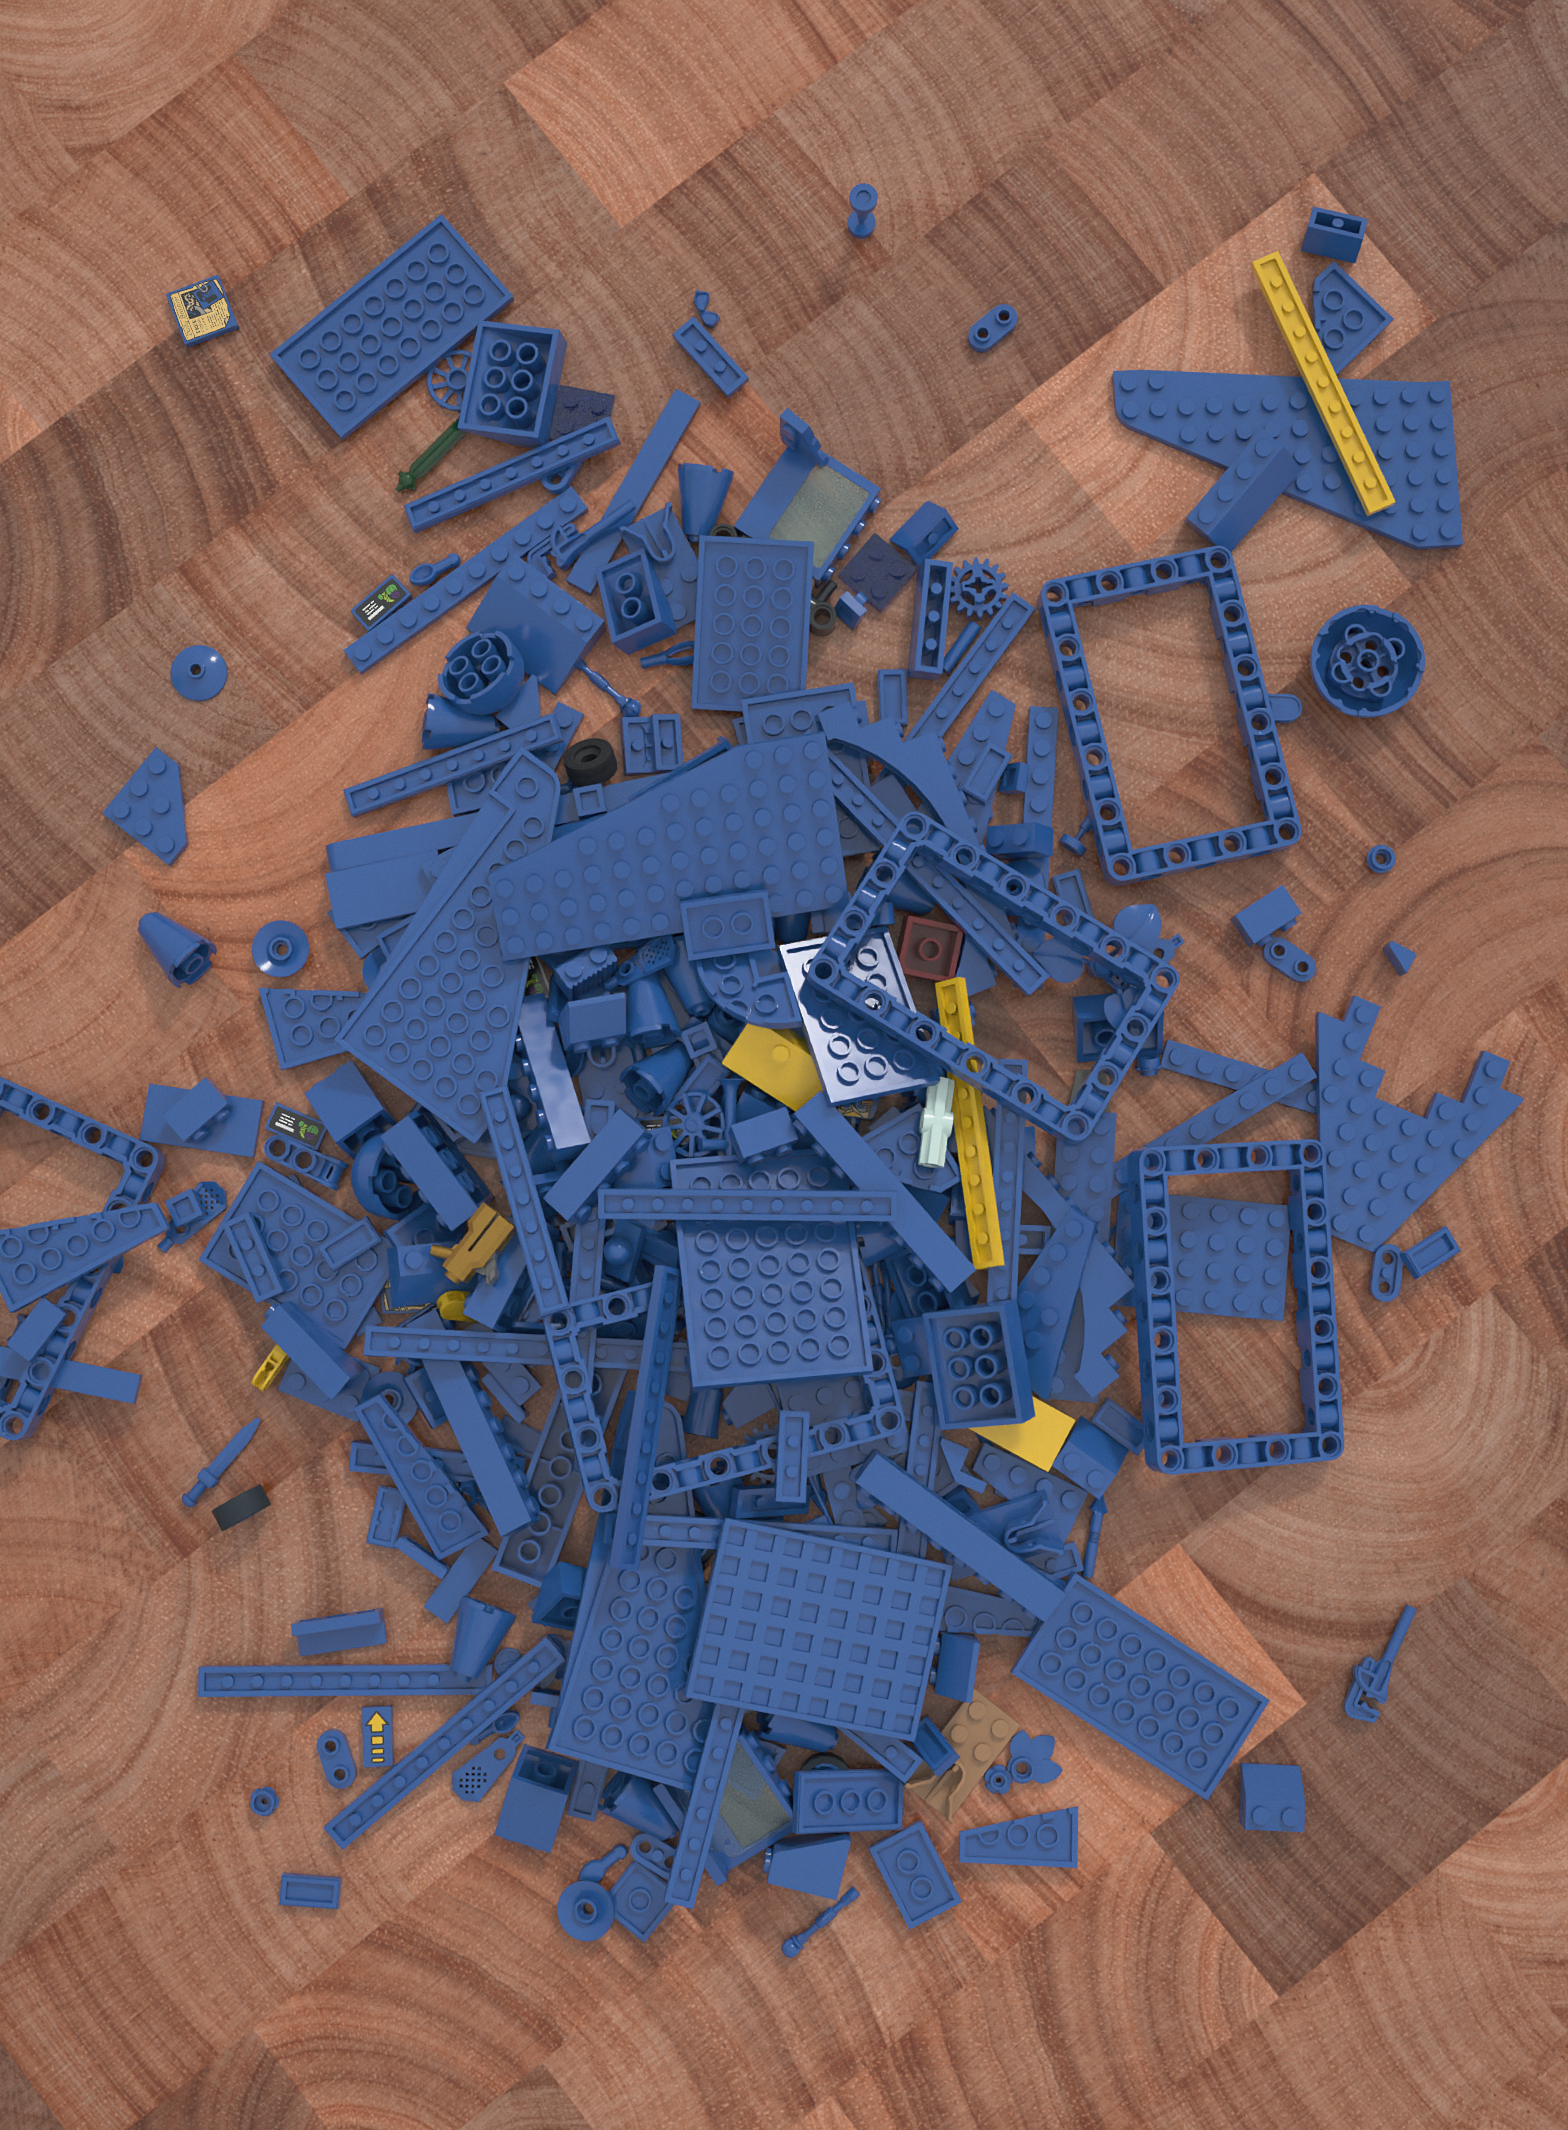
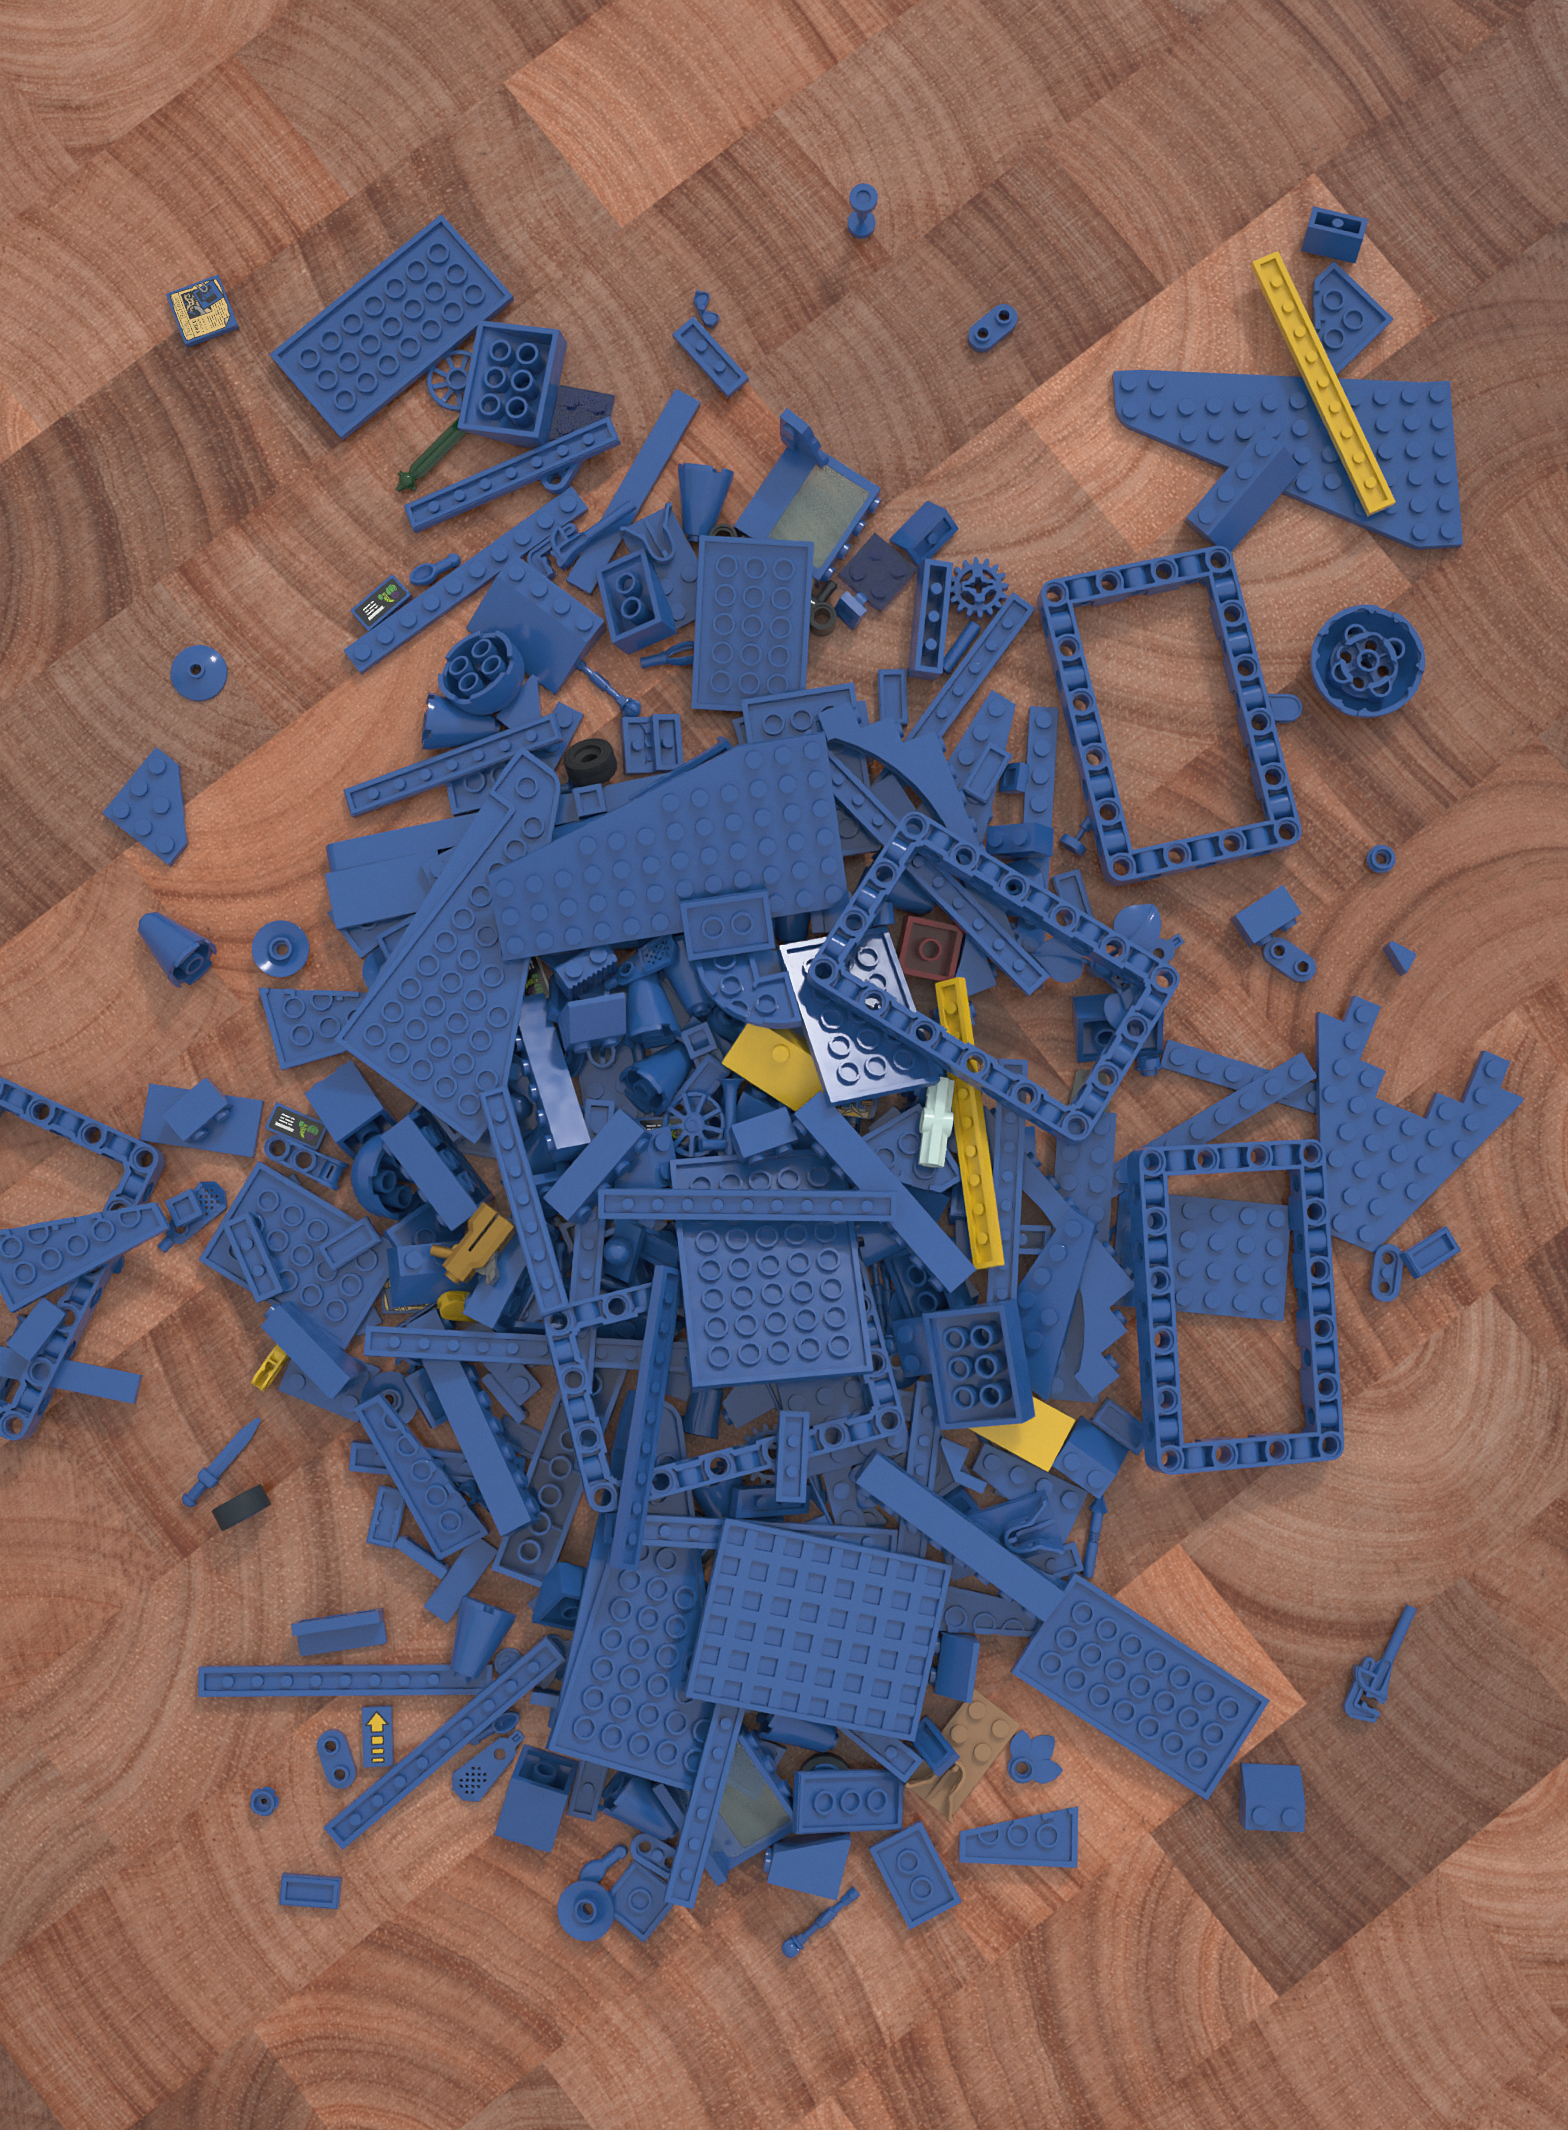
blue plate [984,1765,1013,1794] -> none

